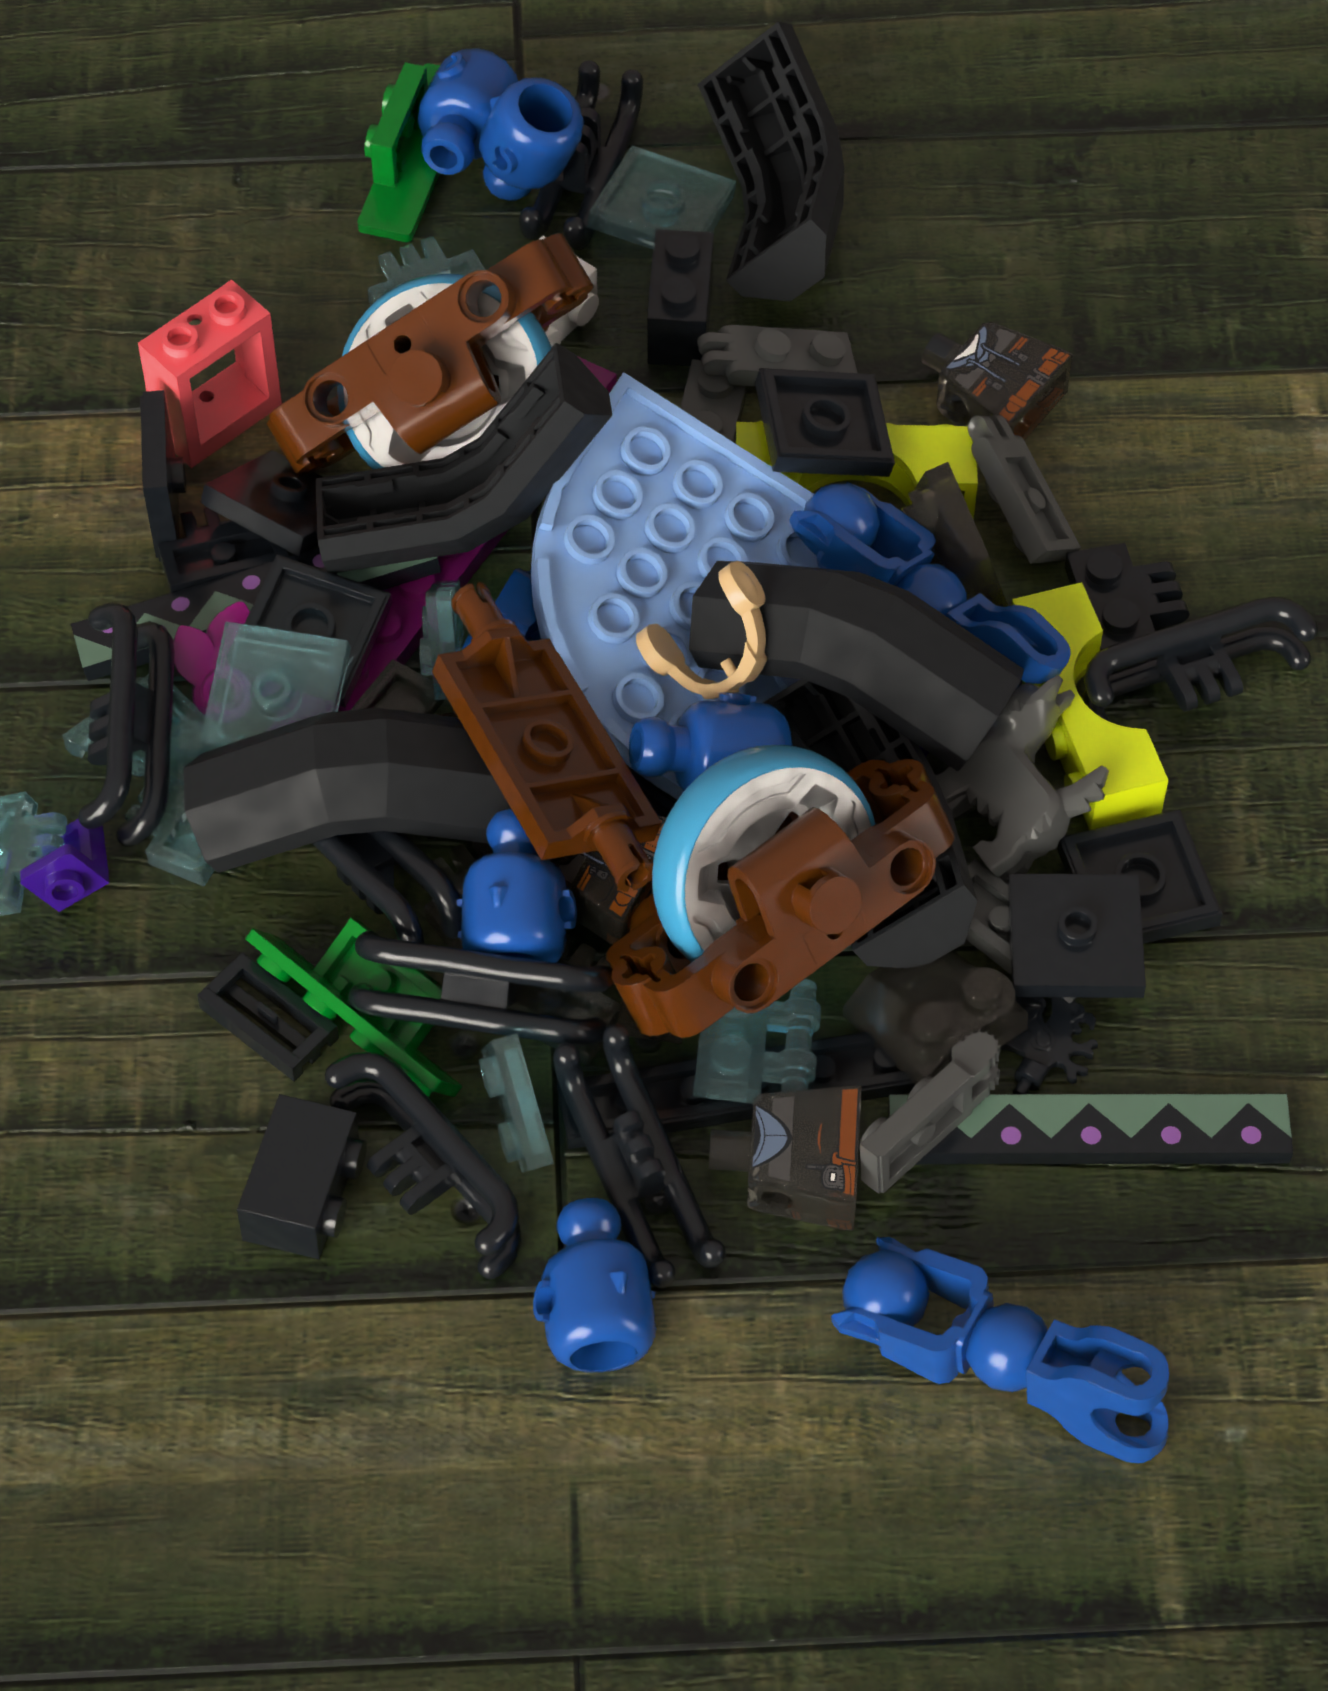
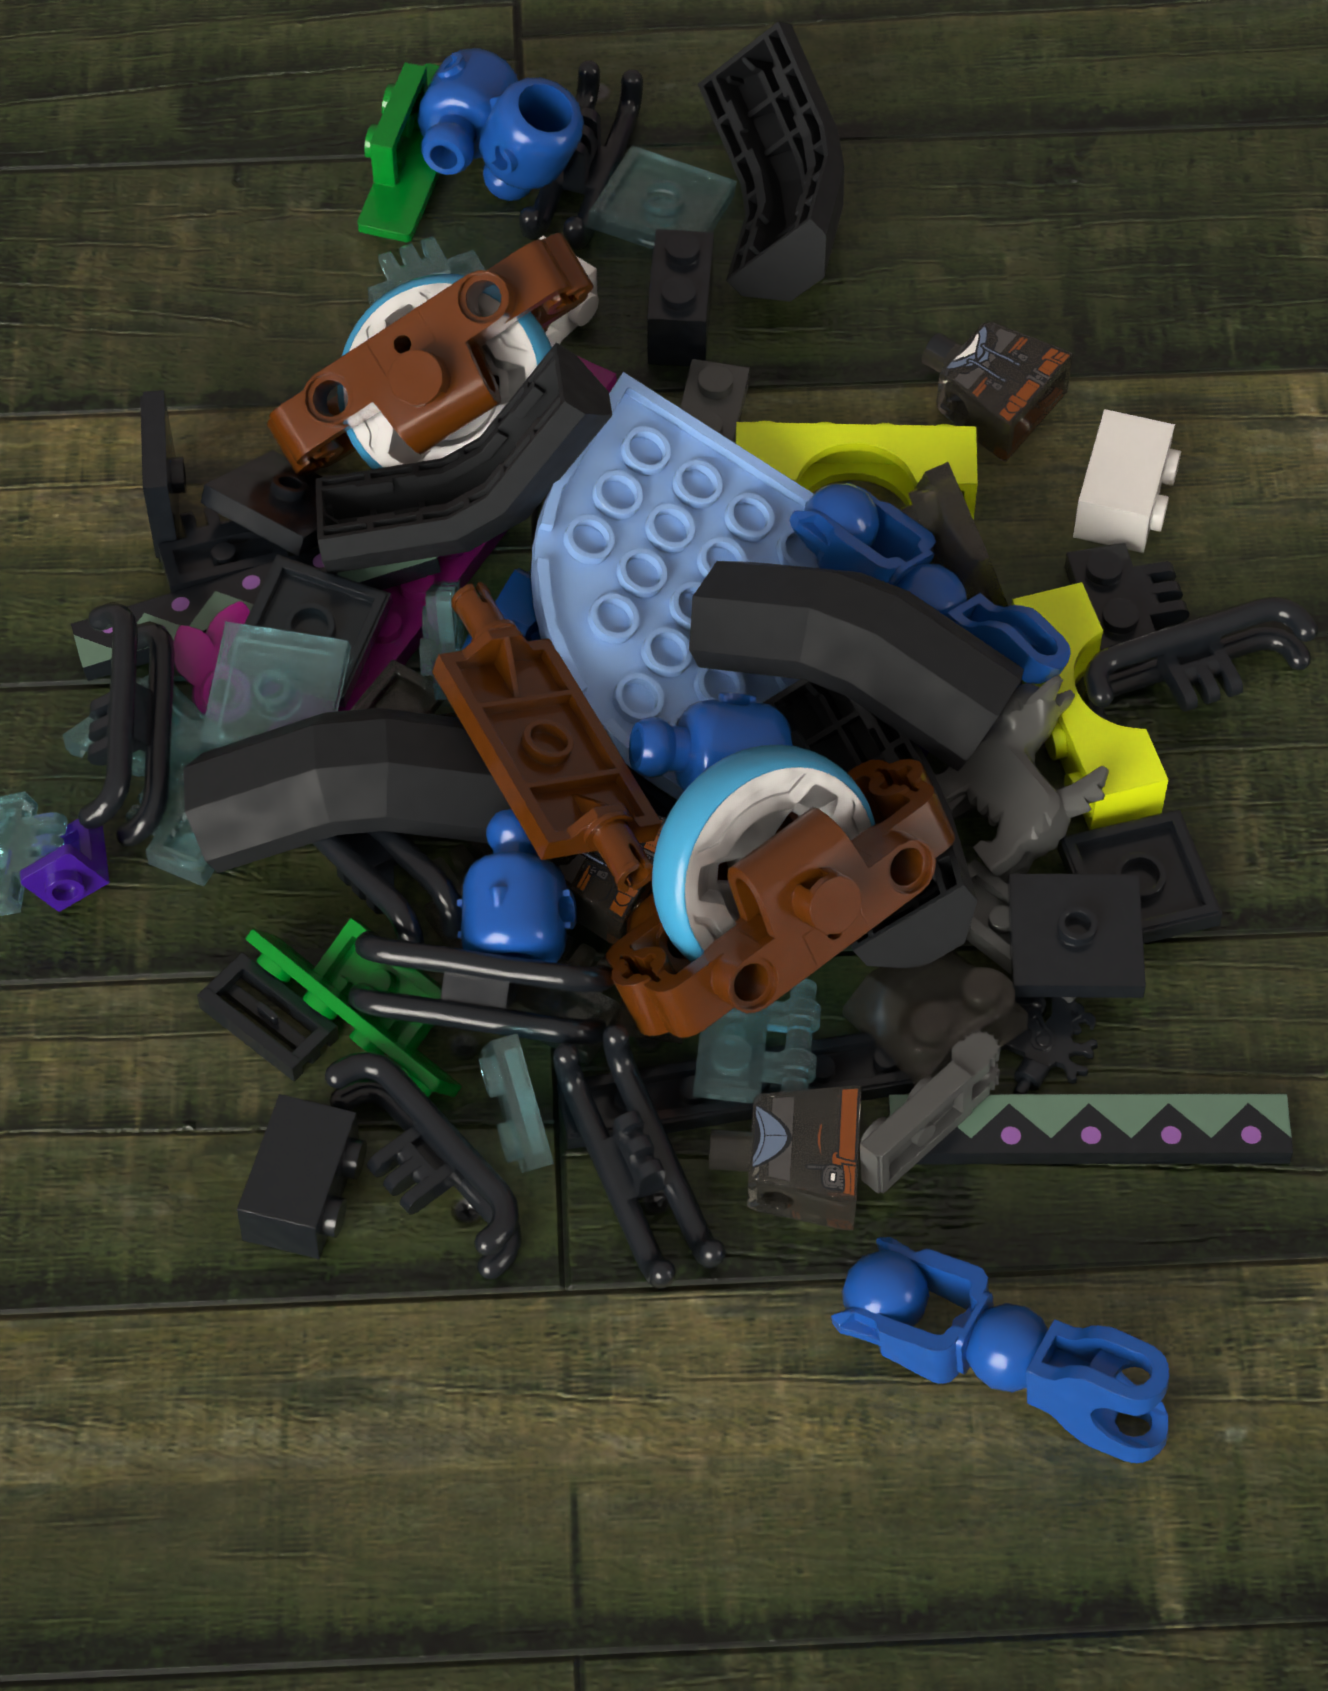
coral window [138,279,282,468] -> none
blue piece [533,1198,656,1372] -> none
tan piece [636,561,768,699] -> none
dark grey hinge [697,325,857,386] -> none
black plate [755,368,895,477] -> none
dark grey hinge [968,415,1081,564] -> none
none -> white brick [1073,409,1181,553]

